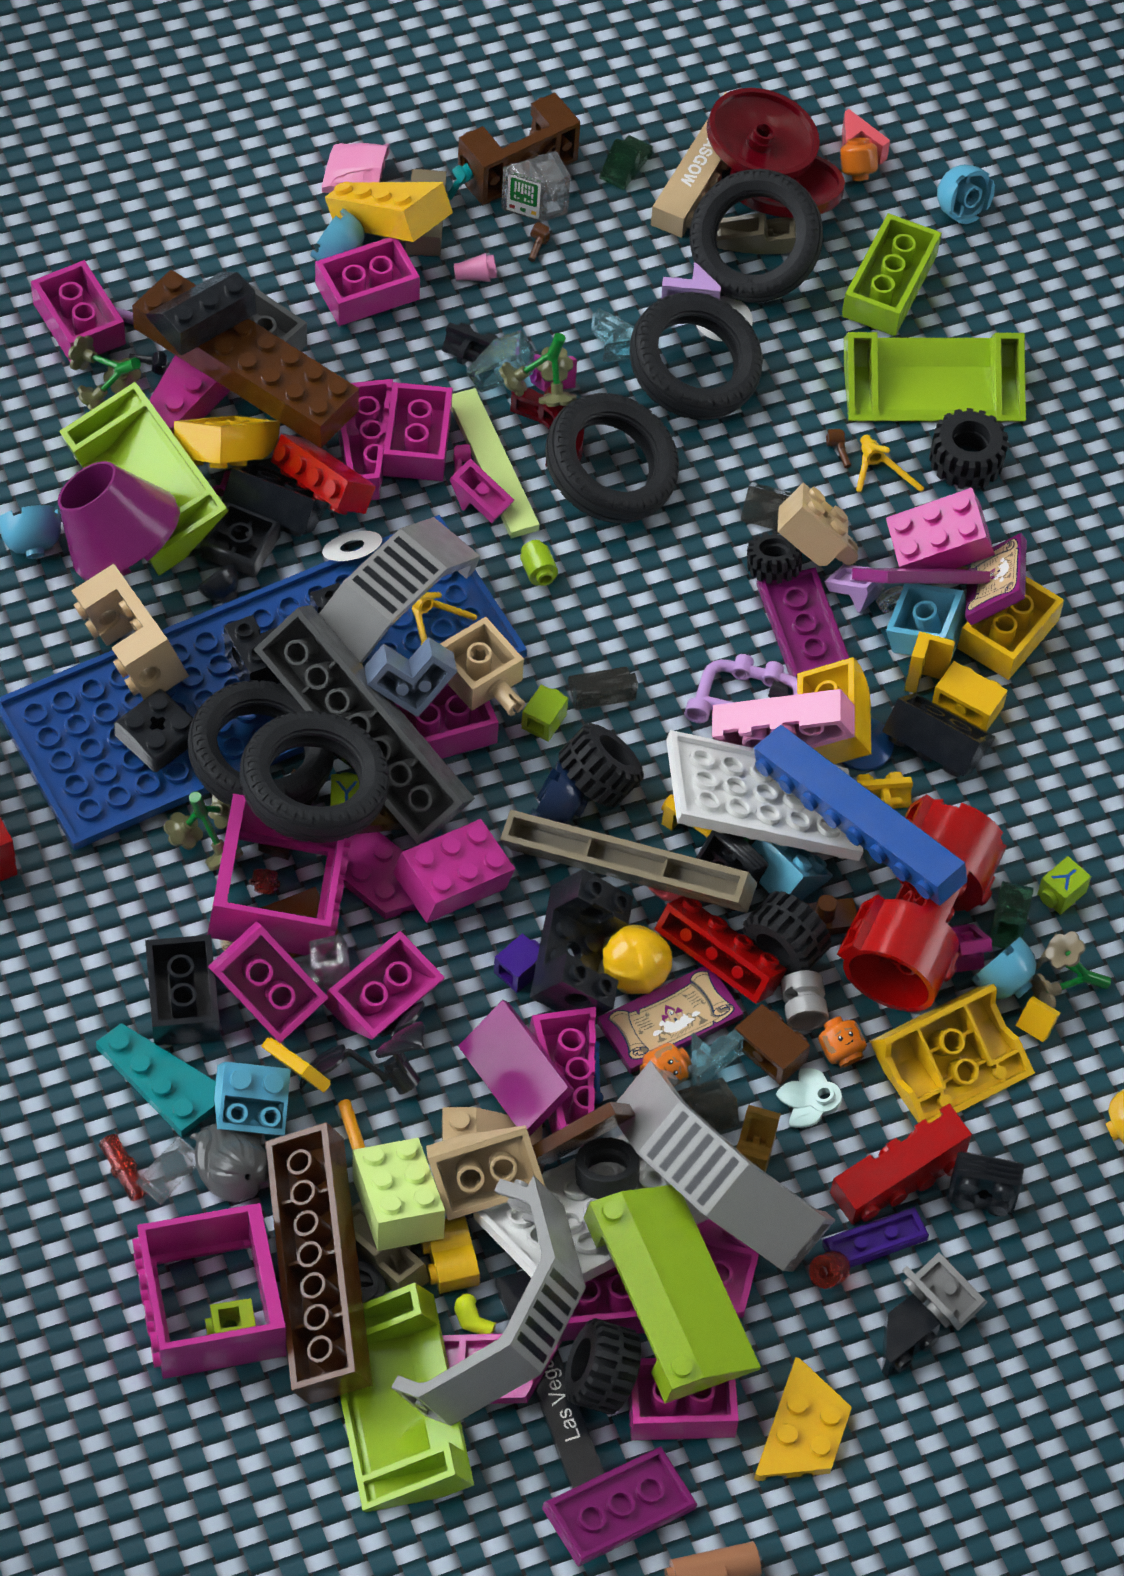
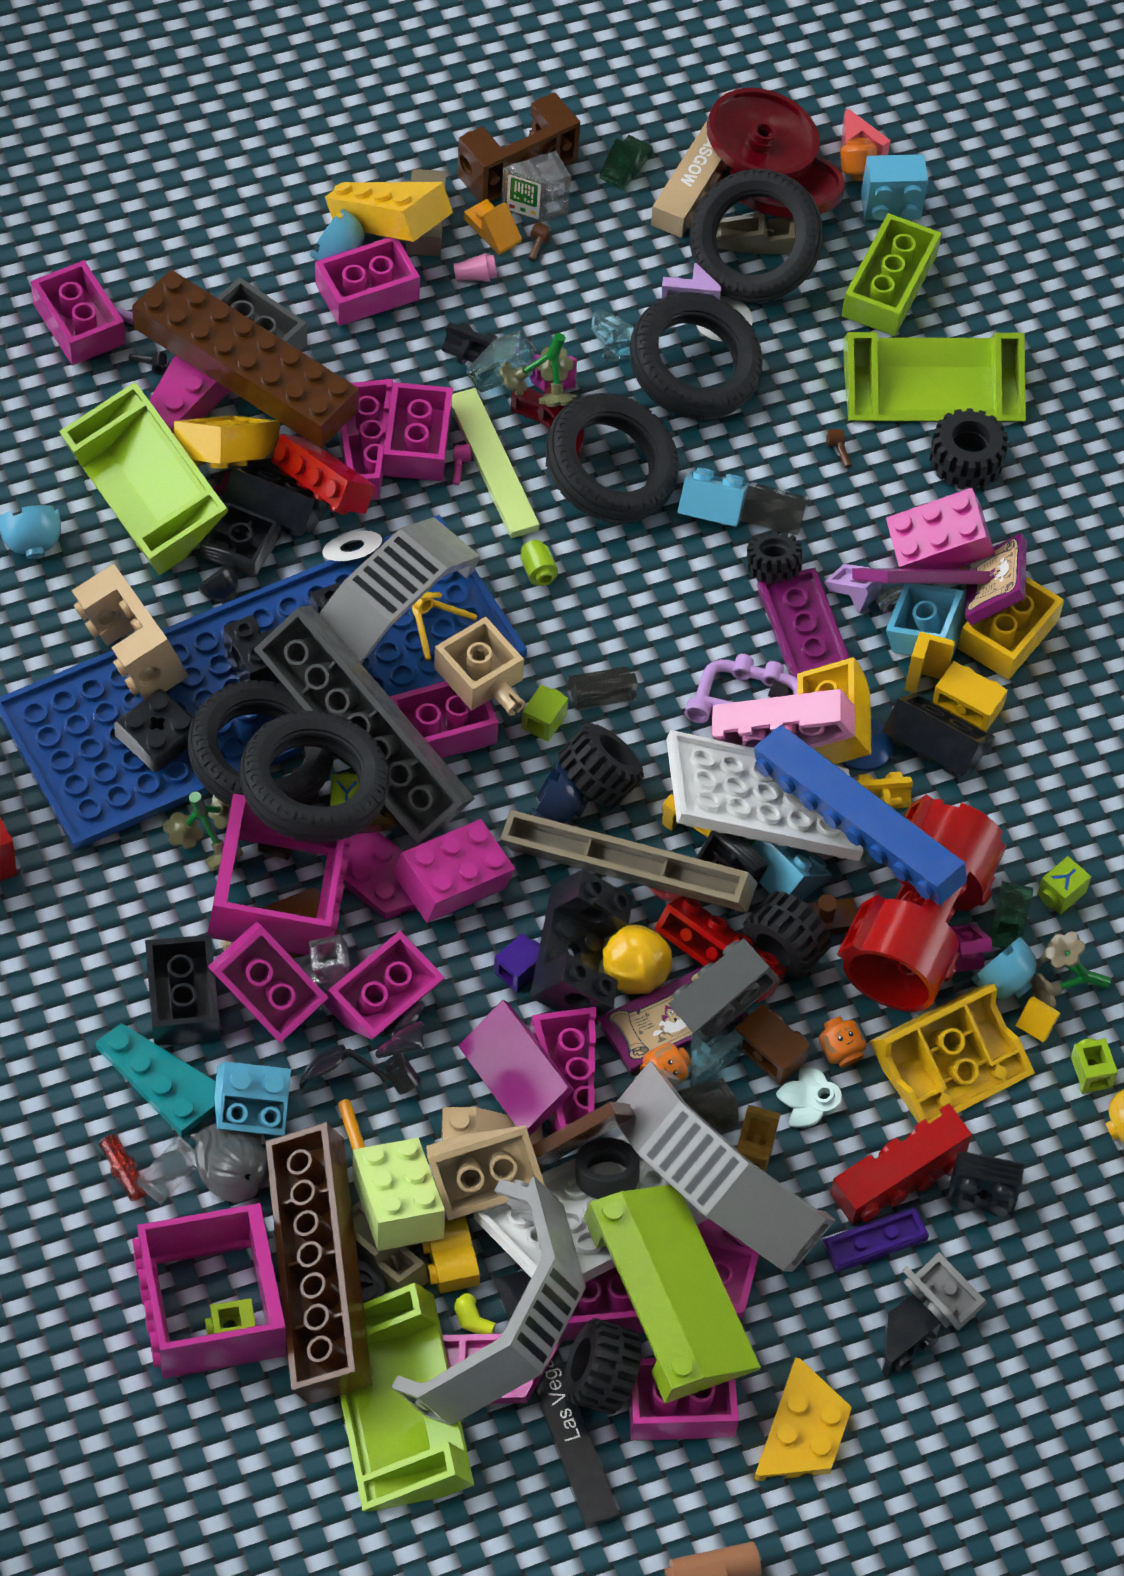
magenta cone [58,461,180,581] -> none
olive plant [68,335,141,411] -> none
black slope [146,272,256,356] -> none
clear red plate [249,869,280,894] -> none
yellow tile [261,1037,331,1093] -> none
bright pink slope [322,143,390,193] -> none
sand blue brick [364,637,457,717] -> none
teal hand [447,163,474,200] -> none
dark pink slope [449,459,514,523] -> none
magenta tile [542,1446,698,1567] -> none
blue hinge [594,1041,604,1104] -> none
tan hinge [778,482,858,566] -> none
light grey wheel [781,970,829,1031] -> none
clear red wheel [809,1251,850,1289] -> none
yellow plant [856,435,924,492] -> none
medium azure cylinder [937,164,995,224] -> none
none -> light orange slope [464,199,522,255]
none -> dark grey brick [669,938,781,1044]
none -> medium azure slope [677,467,750,527]
none -> medium azure brick [861,154,928,220]
none -> lime brick [1070,1038,1118,1094]

